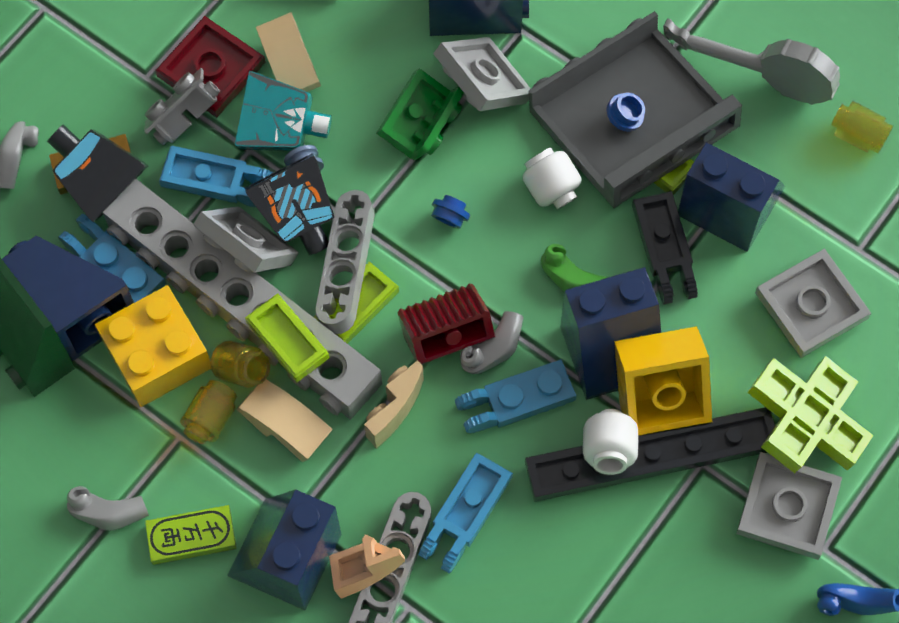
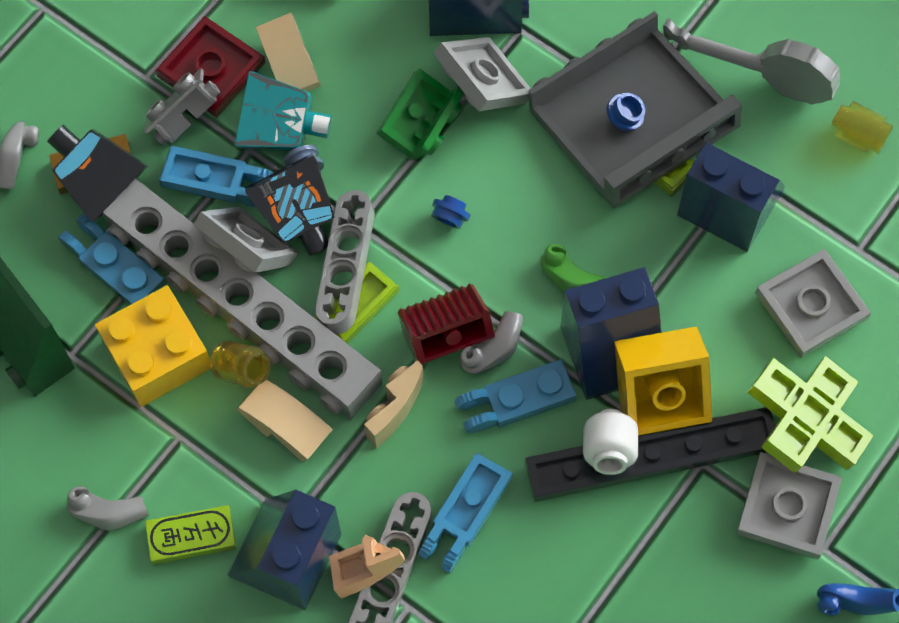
dark blue slope [2,236,134,362] -> none
clear yellow brick [180,380,237,444] -> none
lime tile [245,293,330,383] -> none
white head [523,148,582,210] -> none
black hinge [632,191,698,305] -> none

